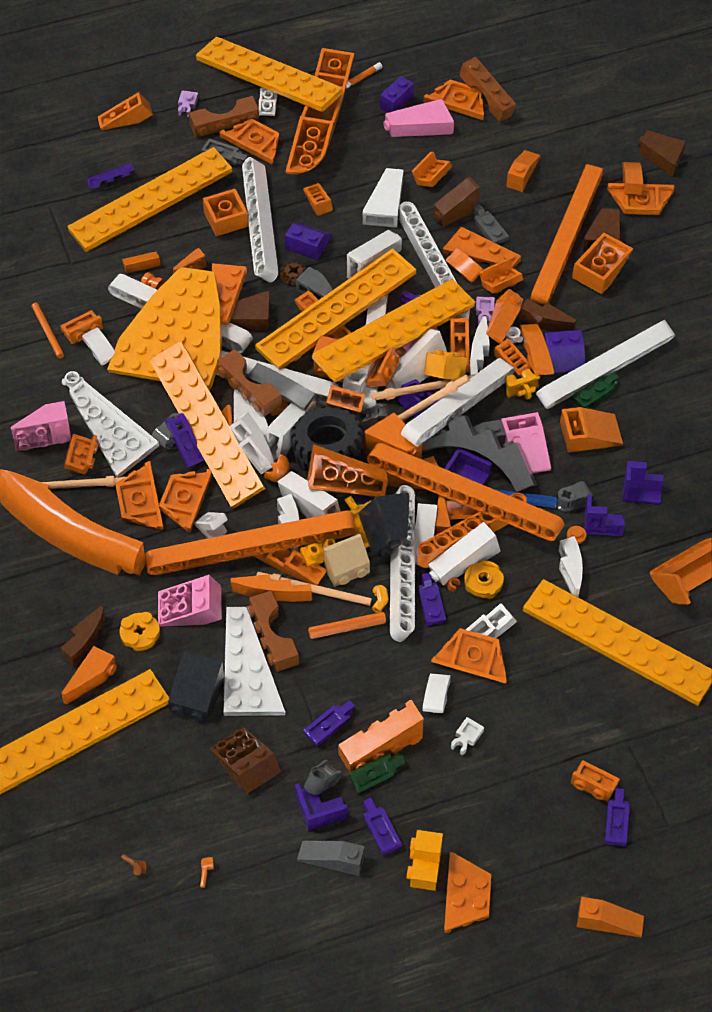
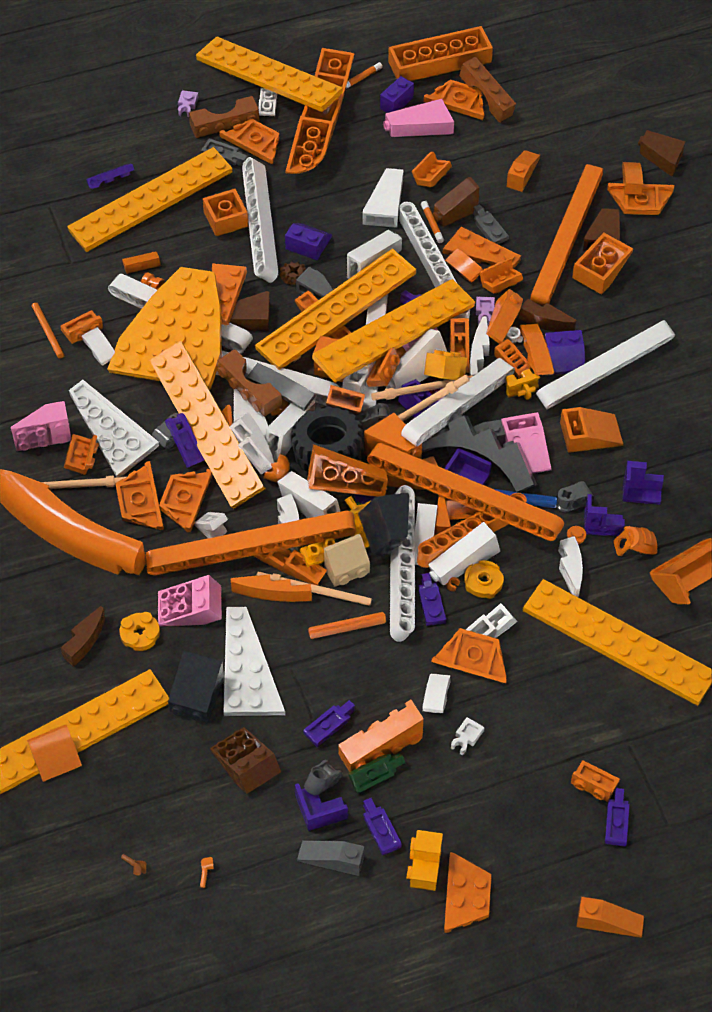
orange slope [61,646,117,704] -> none
white plate [62,371,84,389] -> none
orange slope [98,92,153,130] -> none
orange slope [173,248,206,273] -> none
dark orange arch [247,590,299,672] -> none
orange slope [303,183,333,216] -> none
light orange arm [372,585,389,613] -> none
dark green hinge [572,373,619,409] -> none
none -> orange slope [27,725,82,782]
none -> orange brick [388,26,493,81]
none -> orange bar [421,201,444,243]
none -> orange piece [614,526,657,556]

